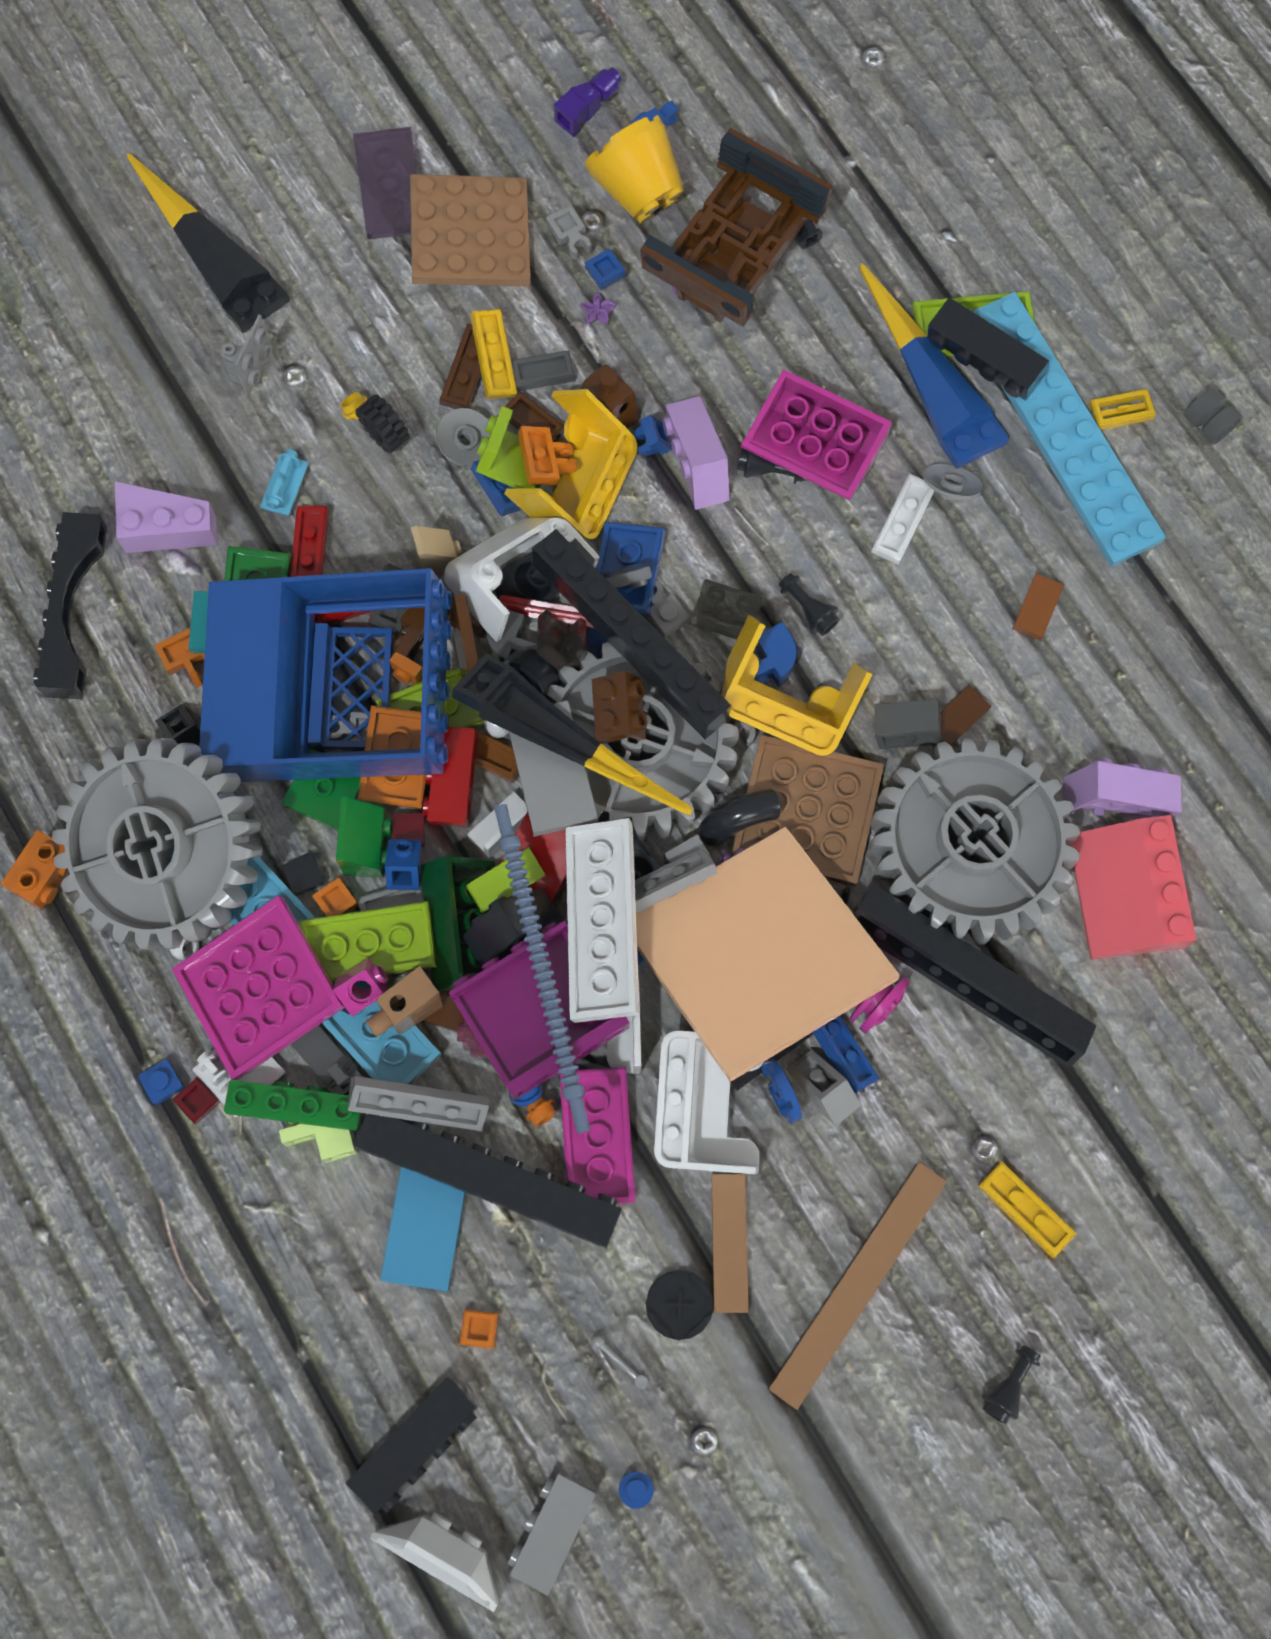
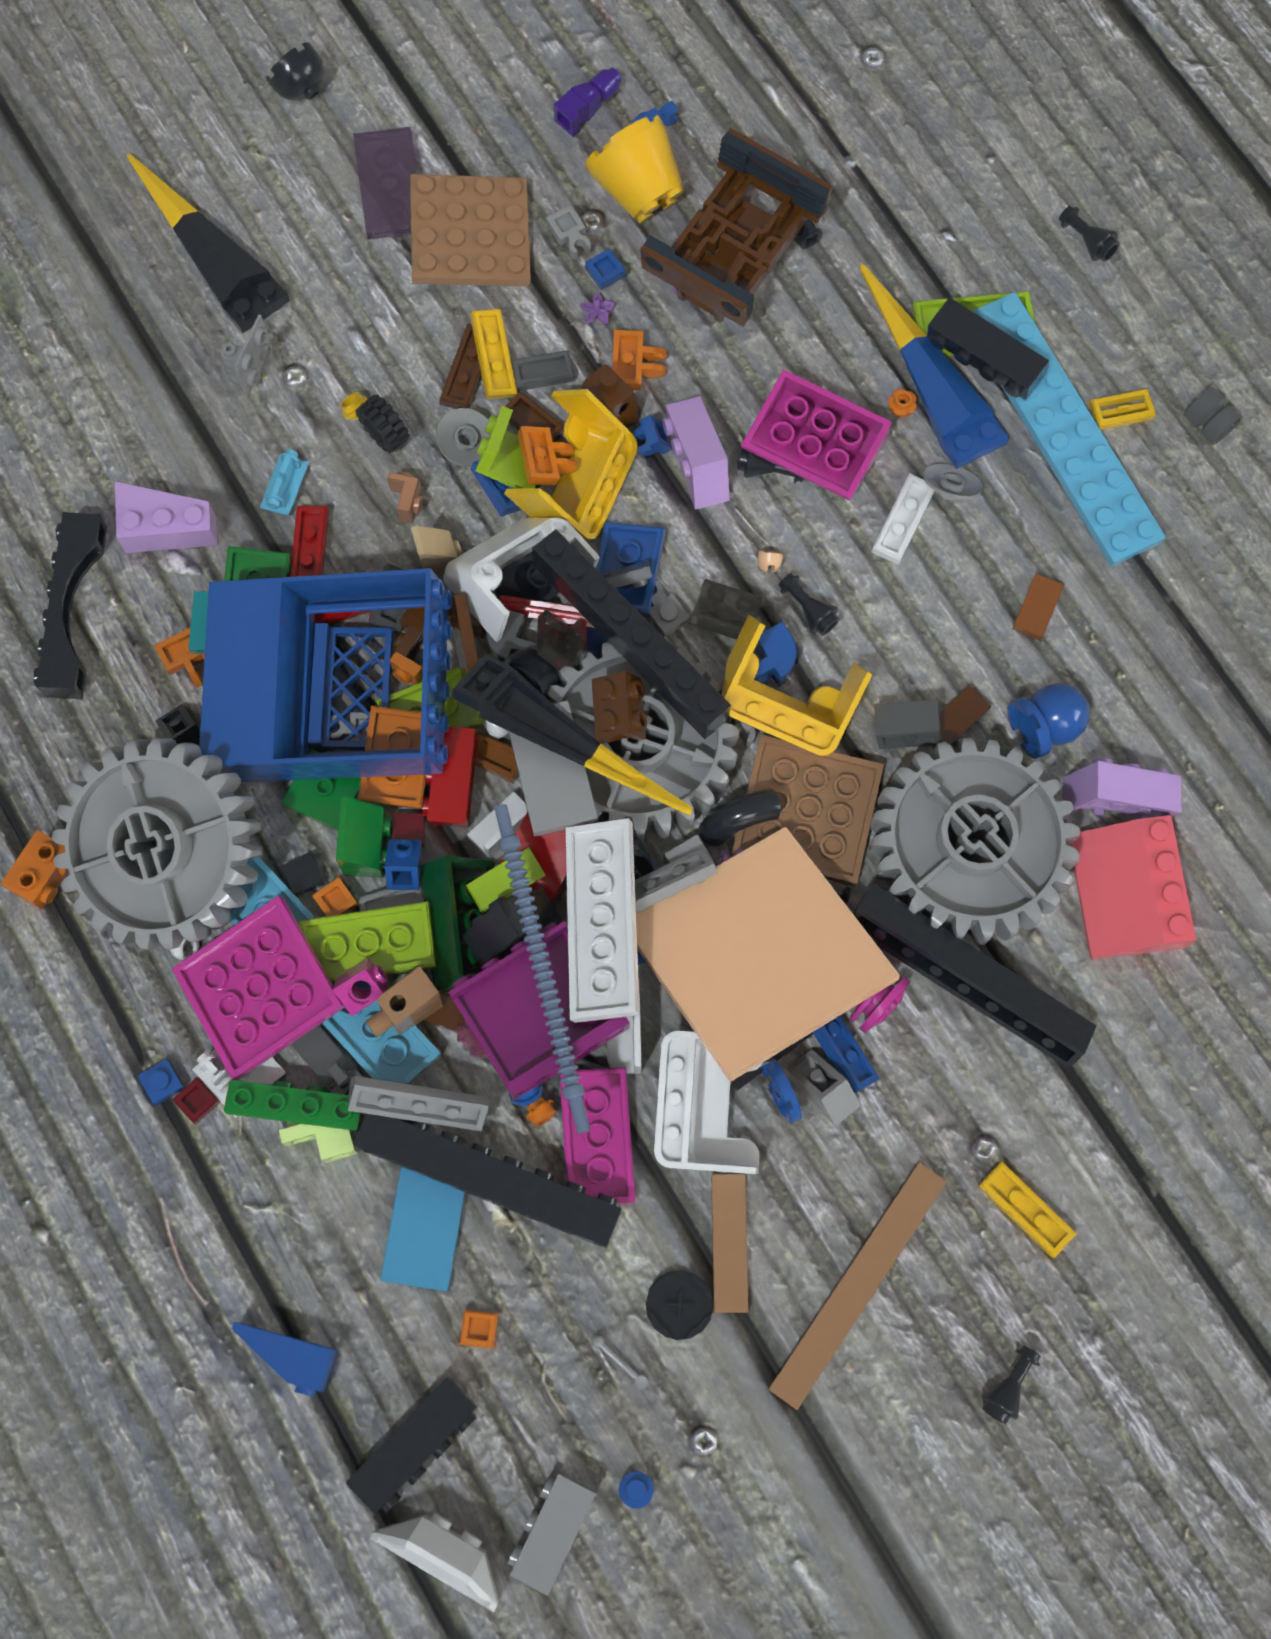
none -> blue slope [232,1322,338,1397]
none -> black cylinder [266,42,324,101]
none -> nougat bracket [387,472,423,524]
none -> orange hinge [612,330,666,390]
none -> light nougat hinge [758,550,783,573]
none -> orange plate [888,389,917,418]
none -> blue tile [1007,683,1090,759]
none -> black piece [1059,206,1120,262]

